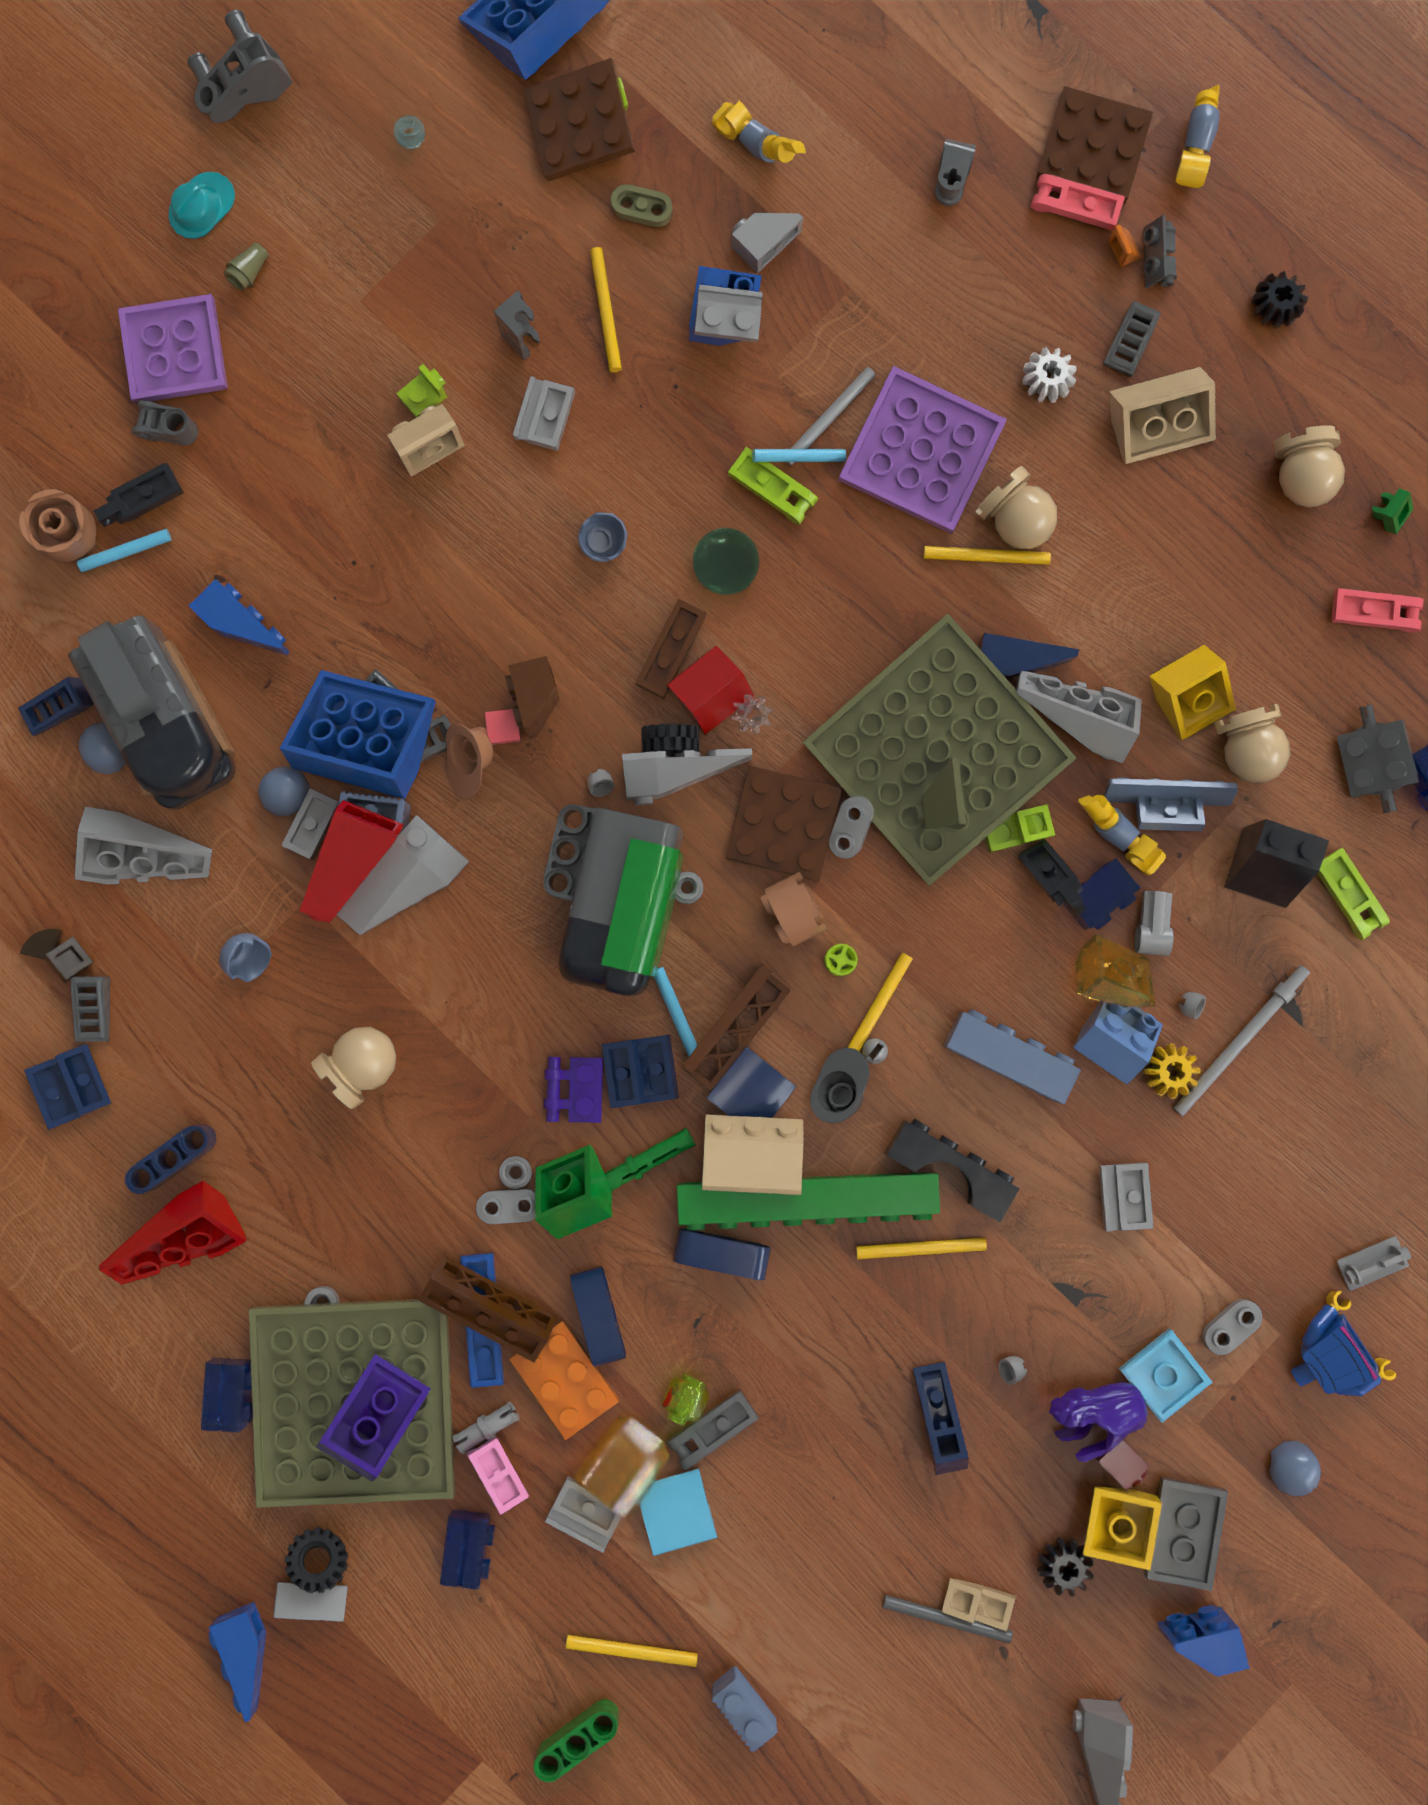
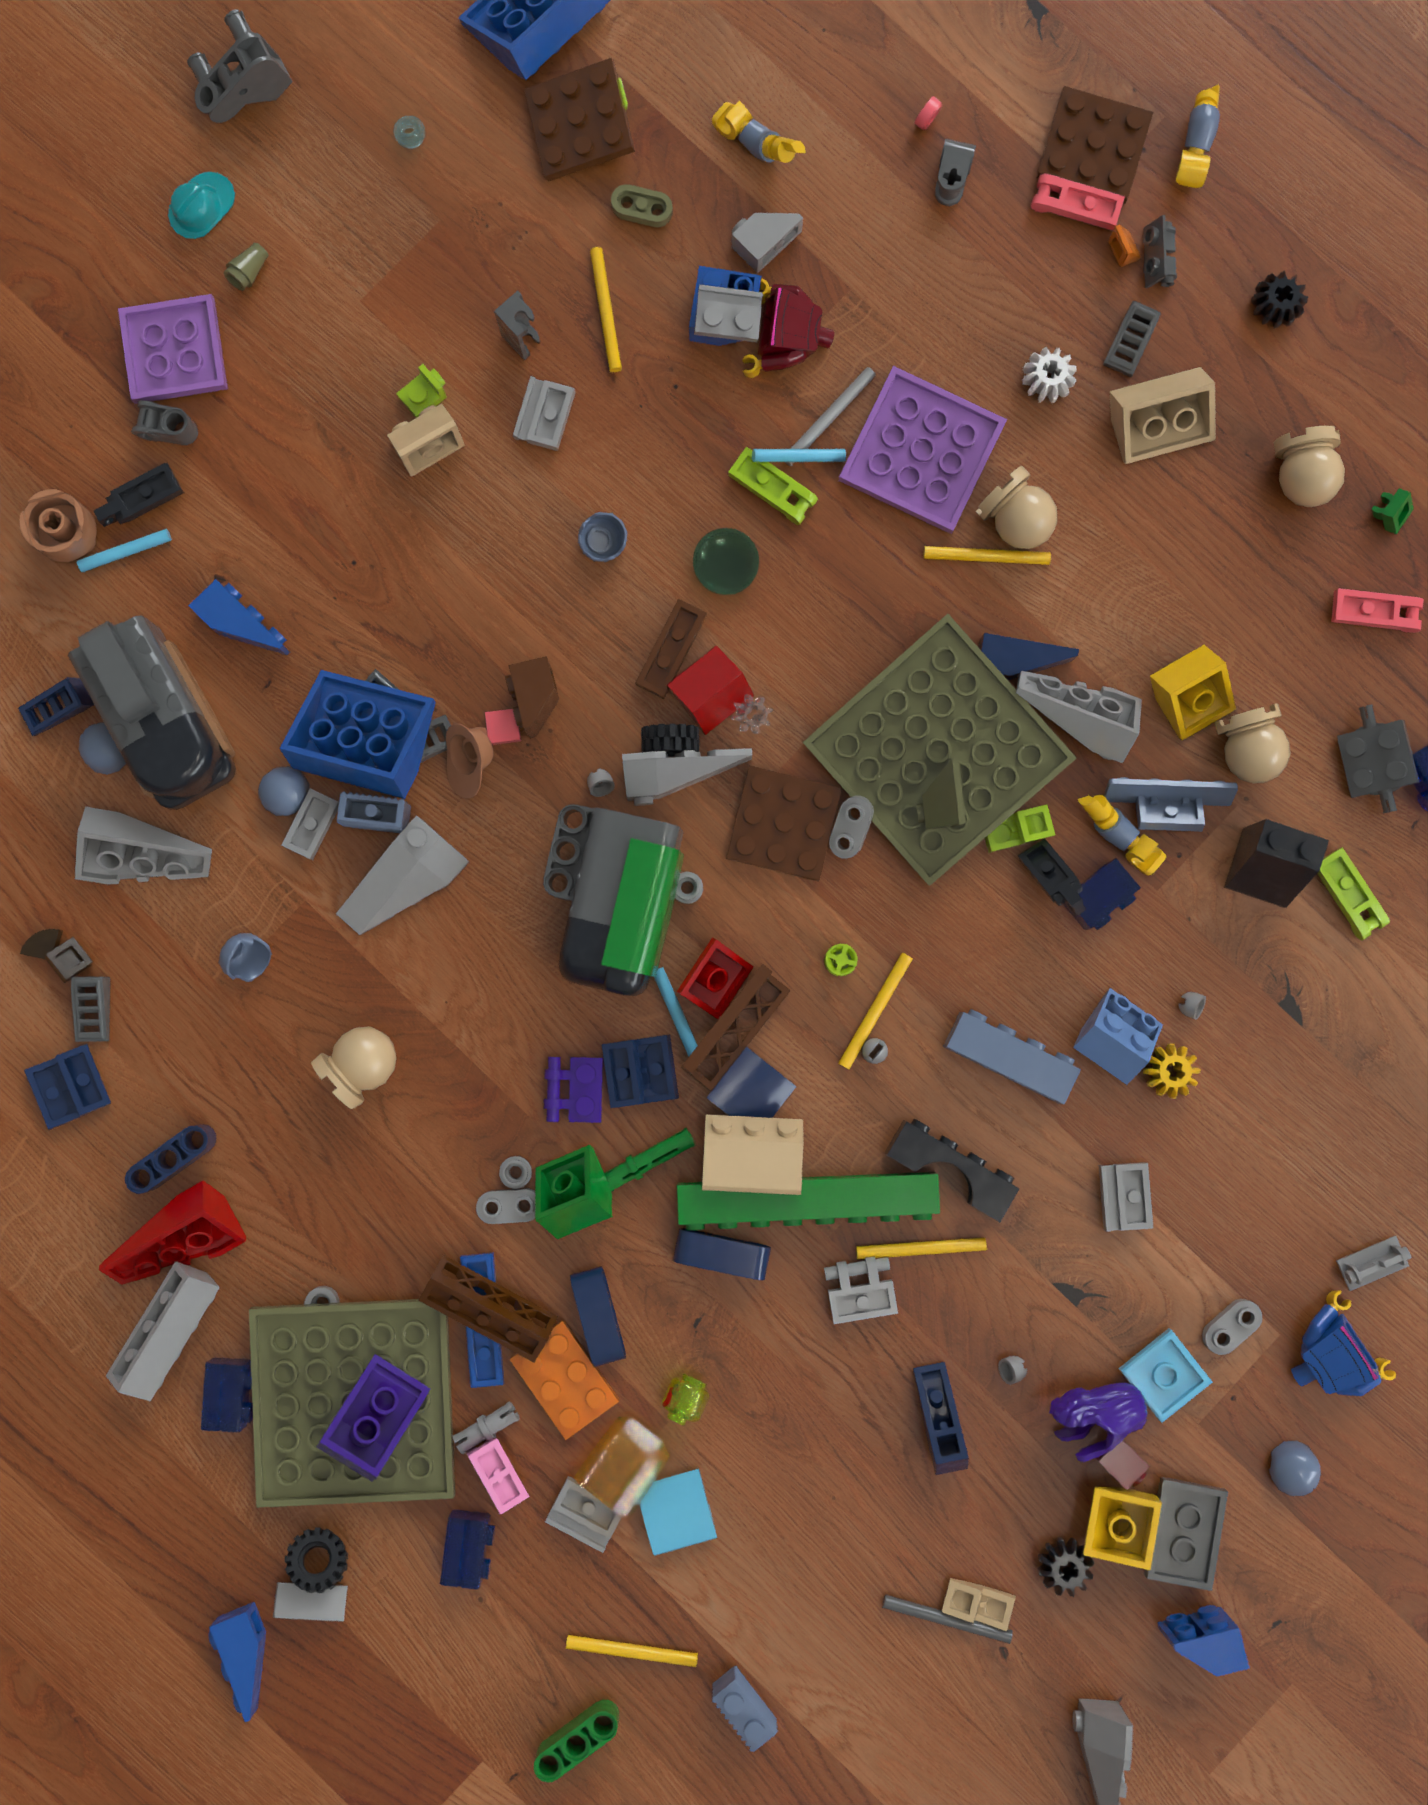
red slope [299,800,404,923] -> none
dark grey plate [665,1389,759,1470] -> none
nougat brick [760,872,828,947] -> none
dark grey piece [810,1047,870,1124] -> none
clear yellow slope [1074,934,1156,1007] -> none
light grey piece [1134,891,1174,956] -> none
light grey bar [1173,965,1310,1117] -> none
none -> light grey brick [106,1261,220,1401]
none -> red slope [677,937,754,1020]
none -> dark red torso [742,279,834,378]
none -> light grey plate [824,1256,898,1324]
none -> coral tile [914,96,942,130]

